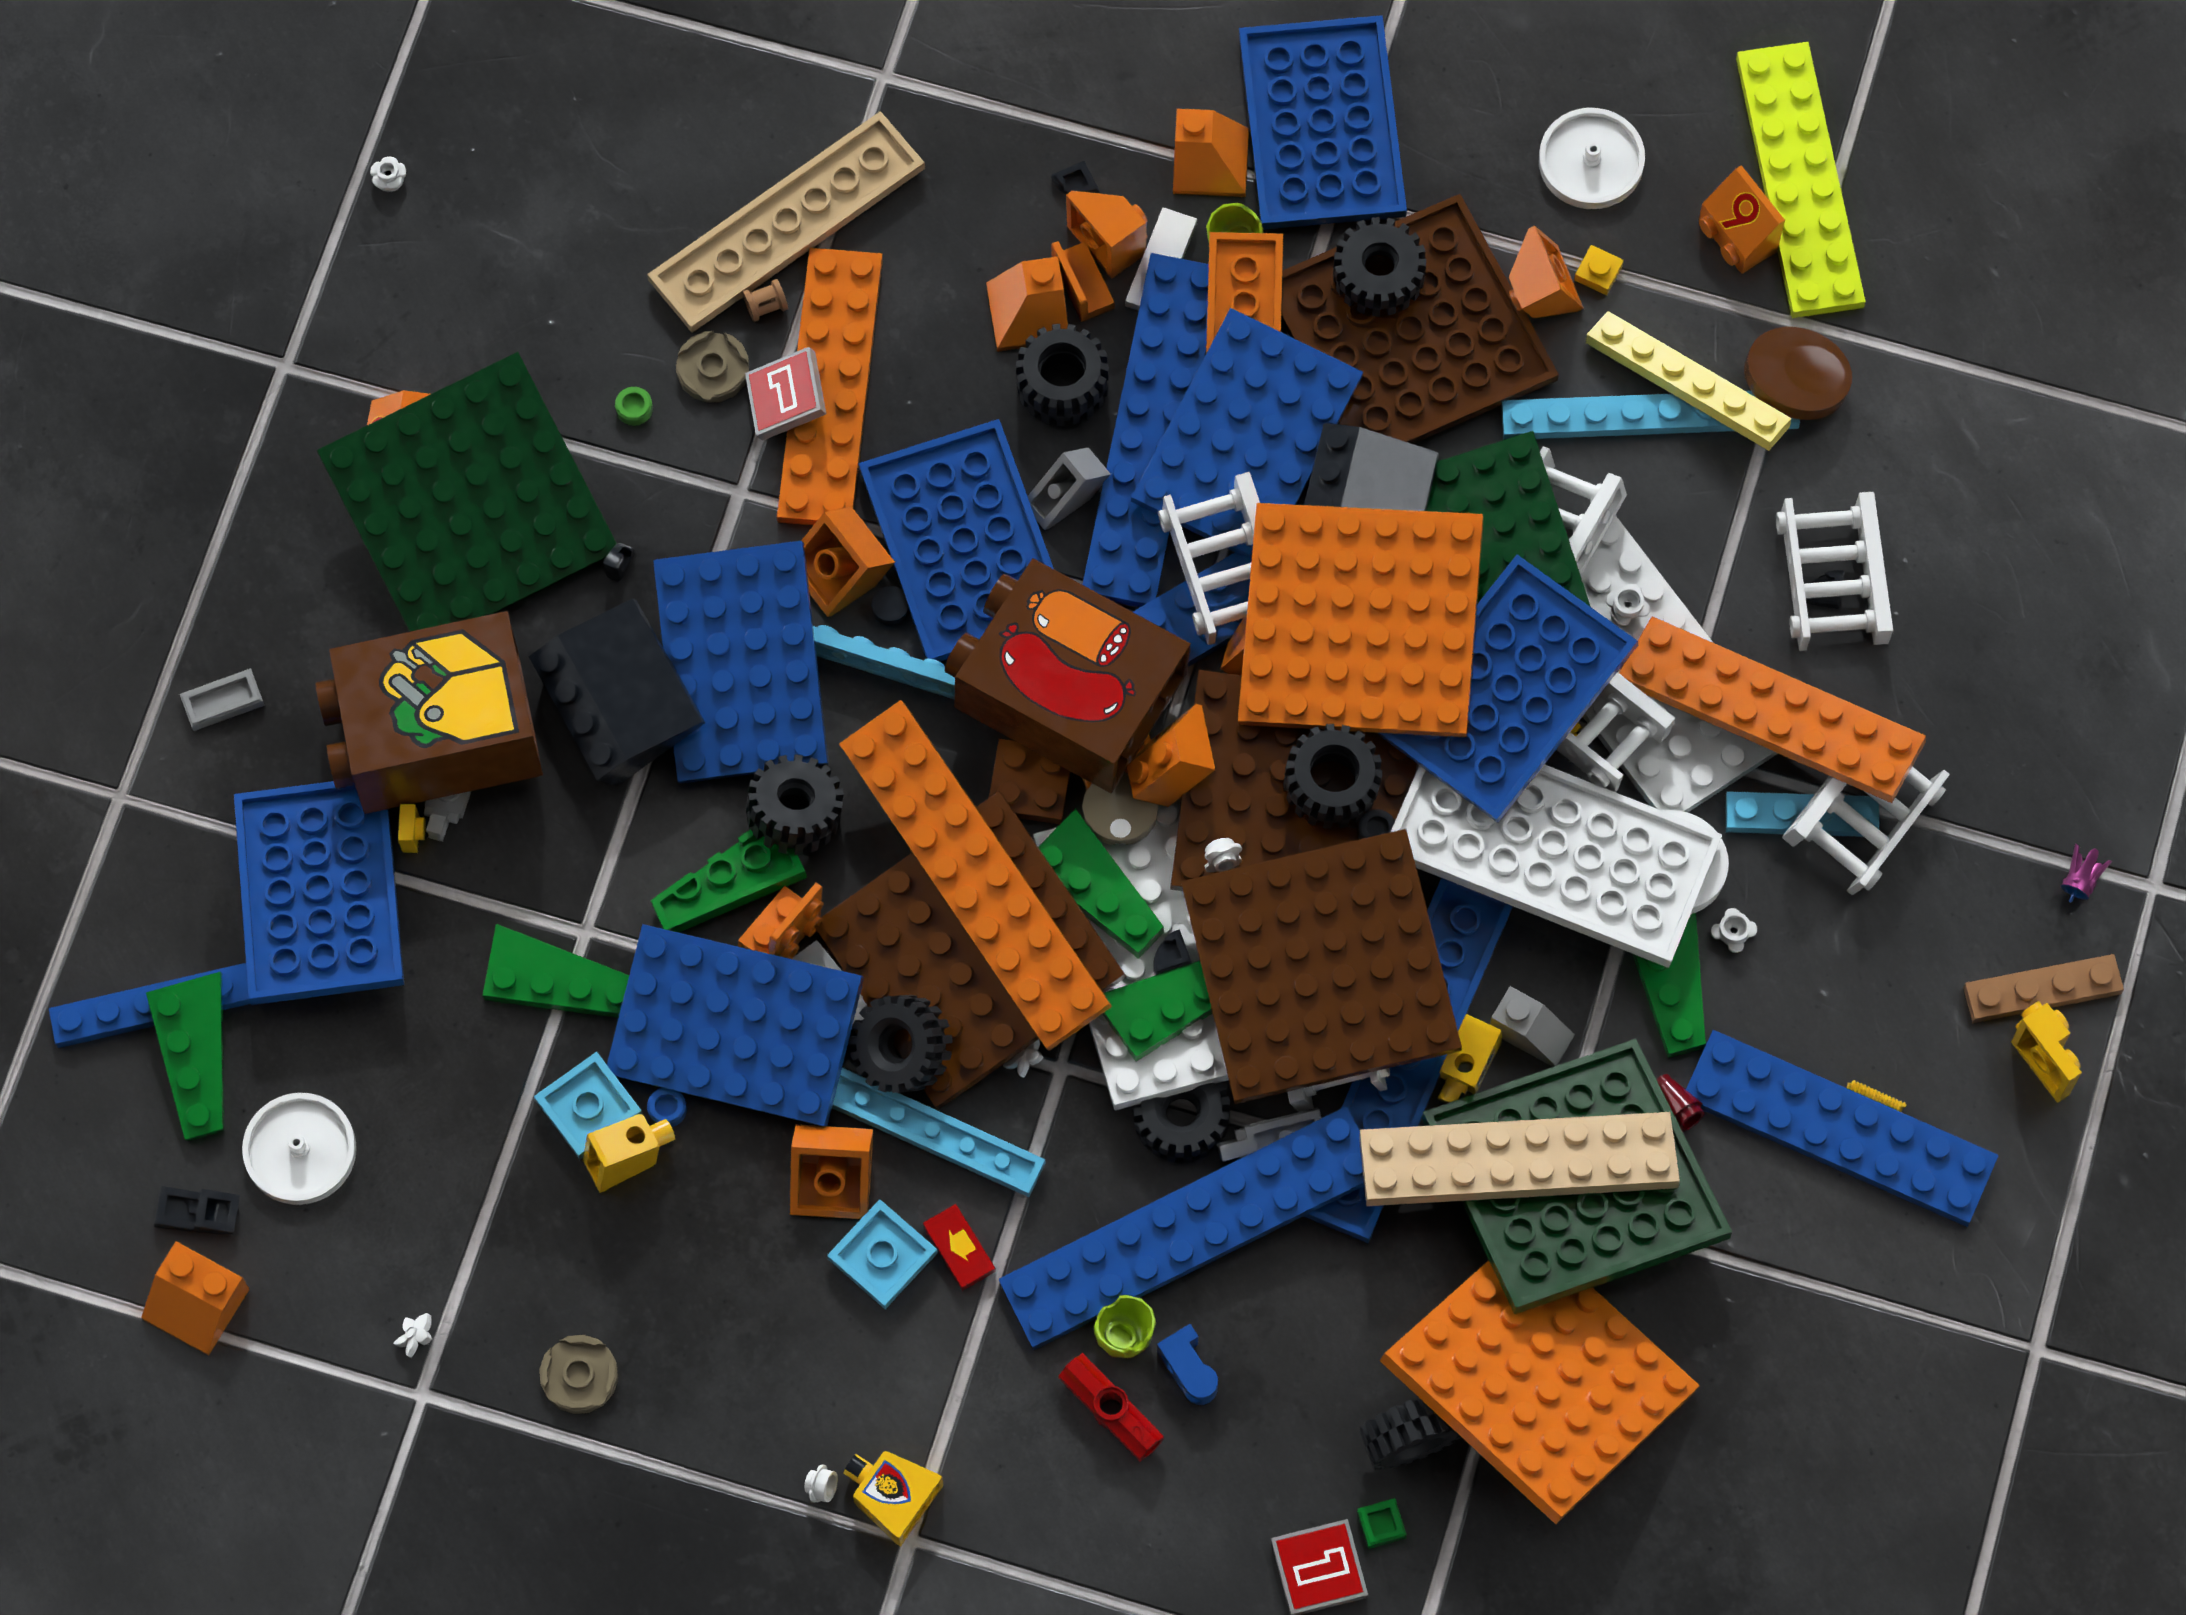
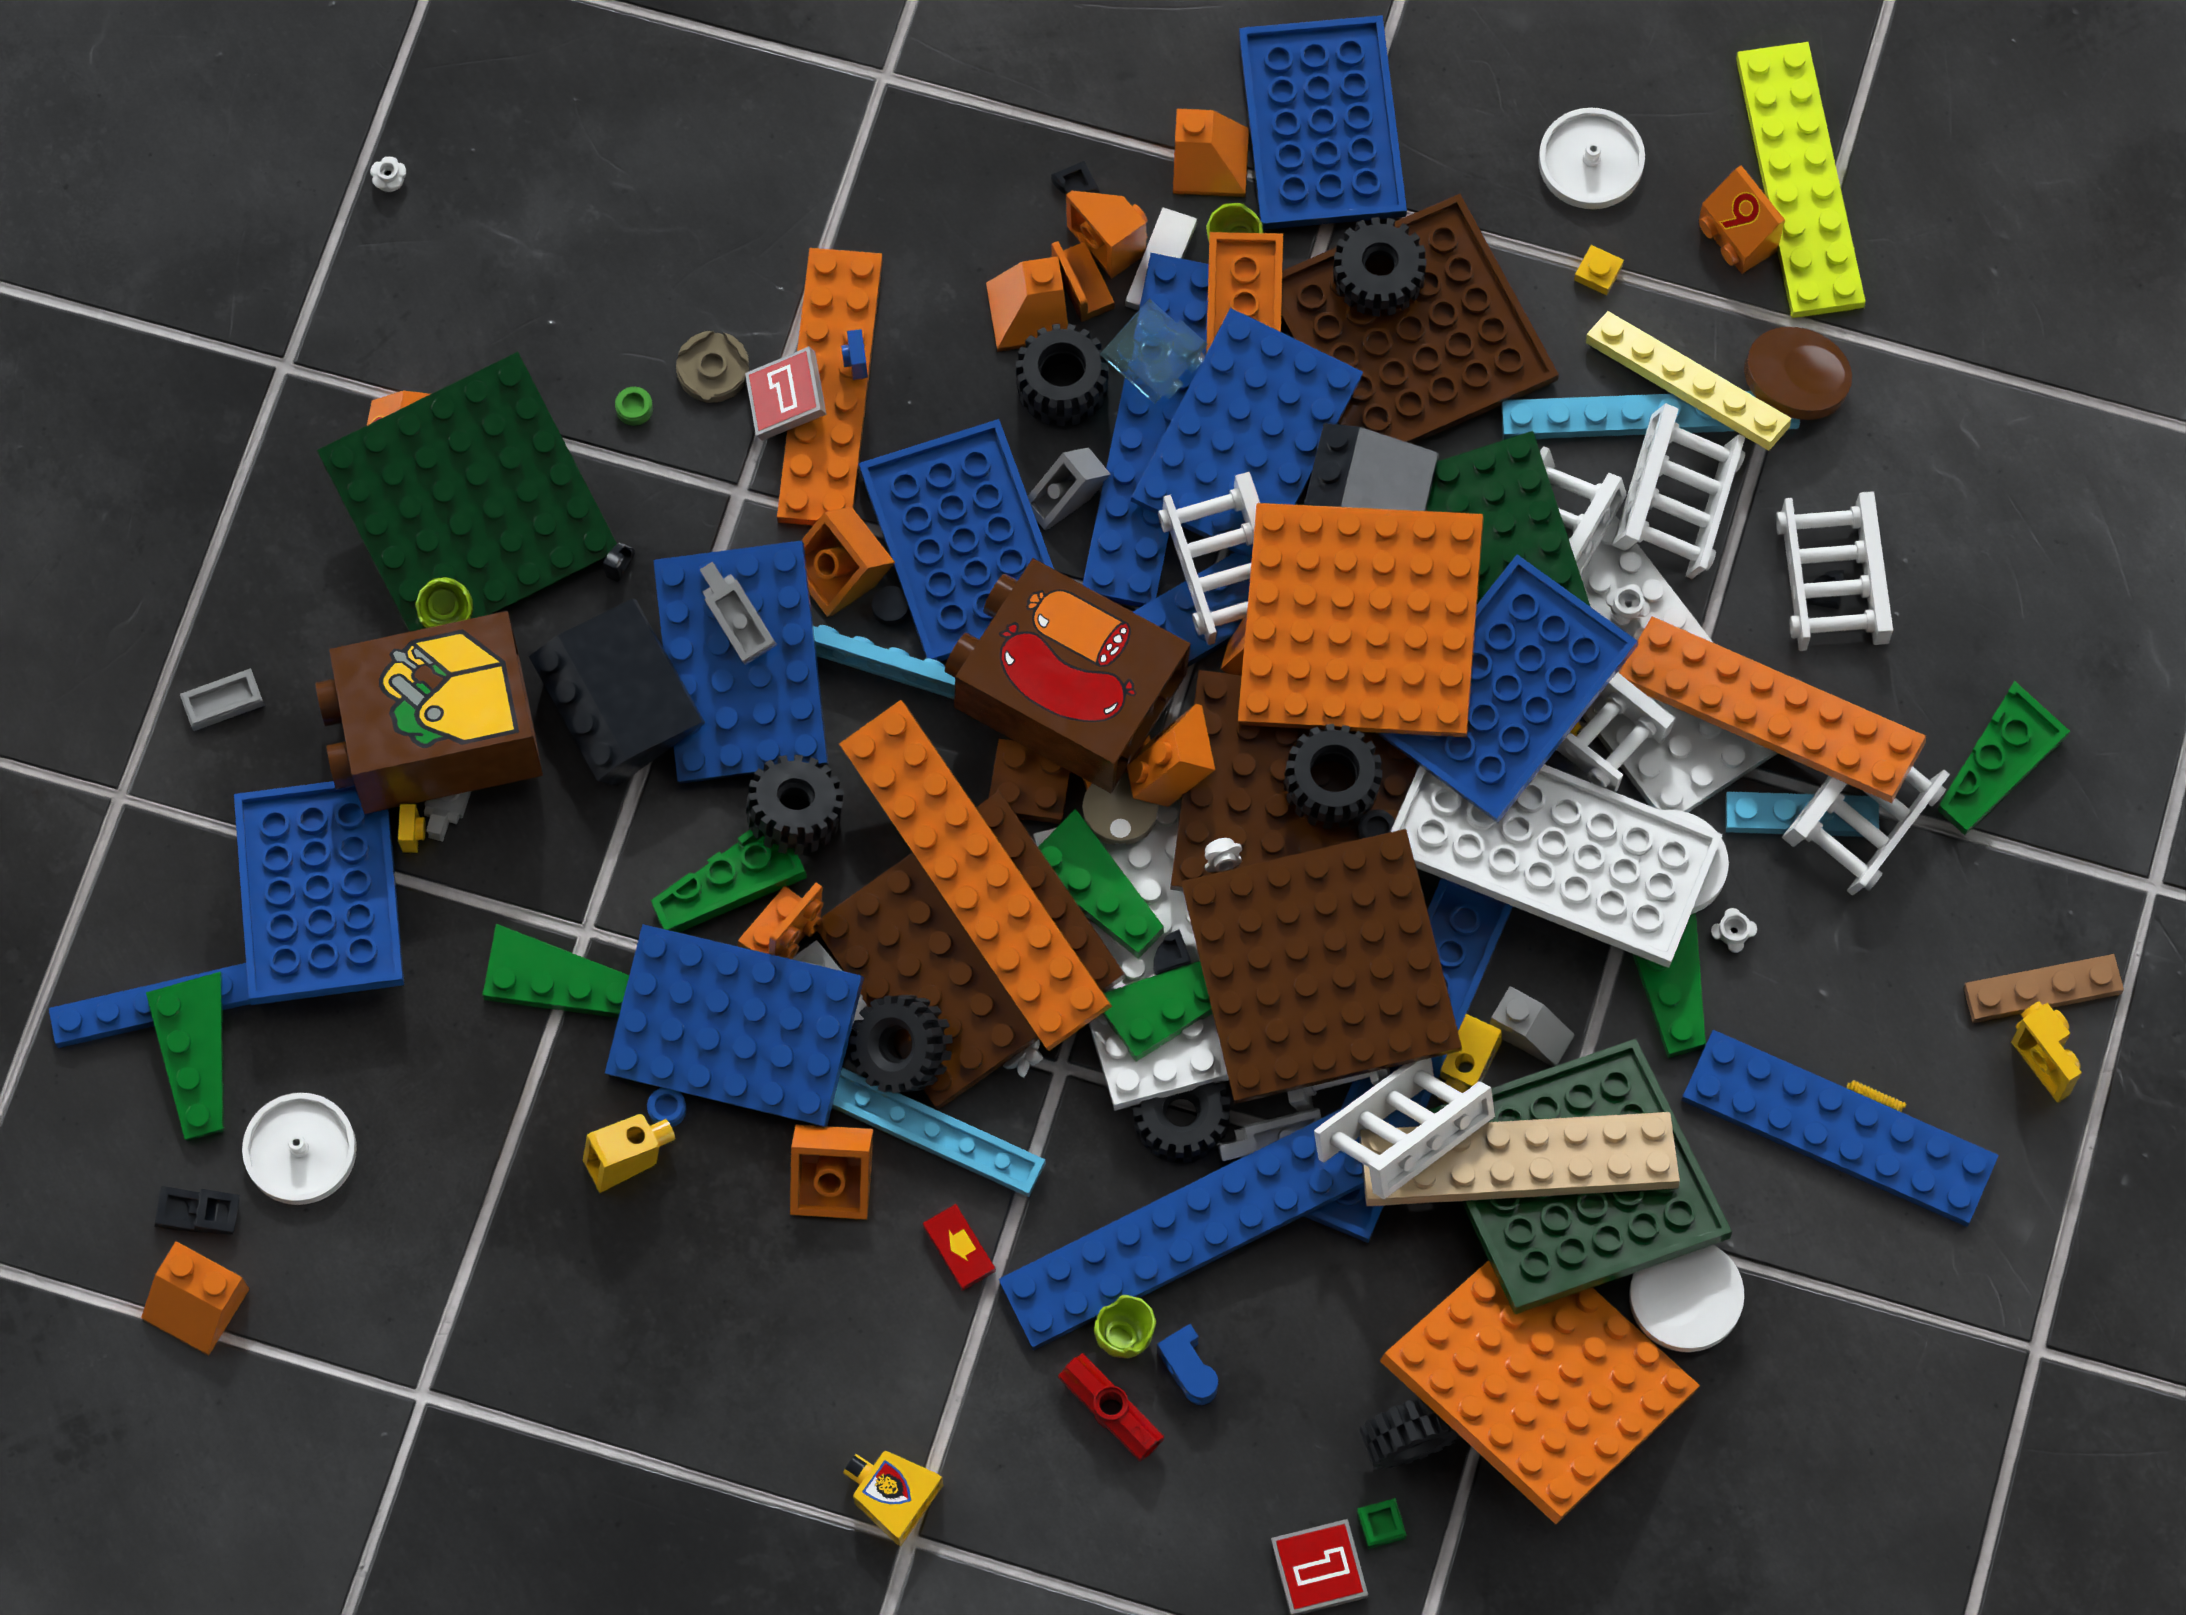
white plant [393,1313,432,1358] -> none
medium azure plate [534,1052,643,1159] -> none
dark tan tile [539,1335,618,1414] -> none
tan plate [647,111,925,333] -> none
medium nougat bush [742,279,788,322] -> none
white plate [804,1464,838,1503] -> none
medium azure plate [827,1199,938,1309] -> none
orange slope [1509,226,1584,318] -> none
dark red cone [1656,1074,1704,1132] -> none
flat silver piece [2061,844,2112,903] -> none
none -> lime hair [415,577,473,628]
none -> light grey hinge [700,562,777,665]
none -> blue plate [841,329,868,380]
none -> clear light blue plate [1100,298,1208,404]
none -> white fence [1314,1058,1495,1199]
none -> white fence [1612,403,1745,579]
none -> white piece [1629,1245,1744,1352]
none -> green wing [1937,681,2070,835]

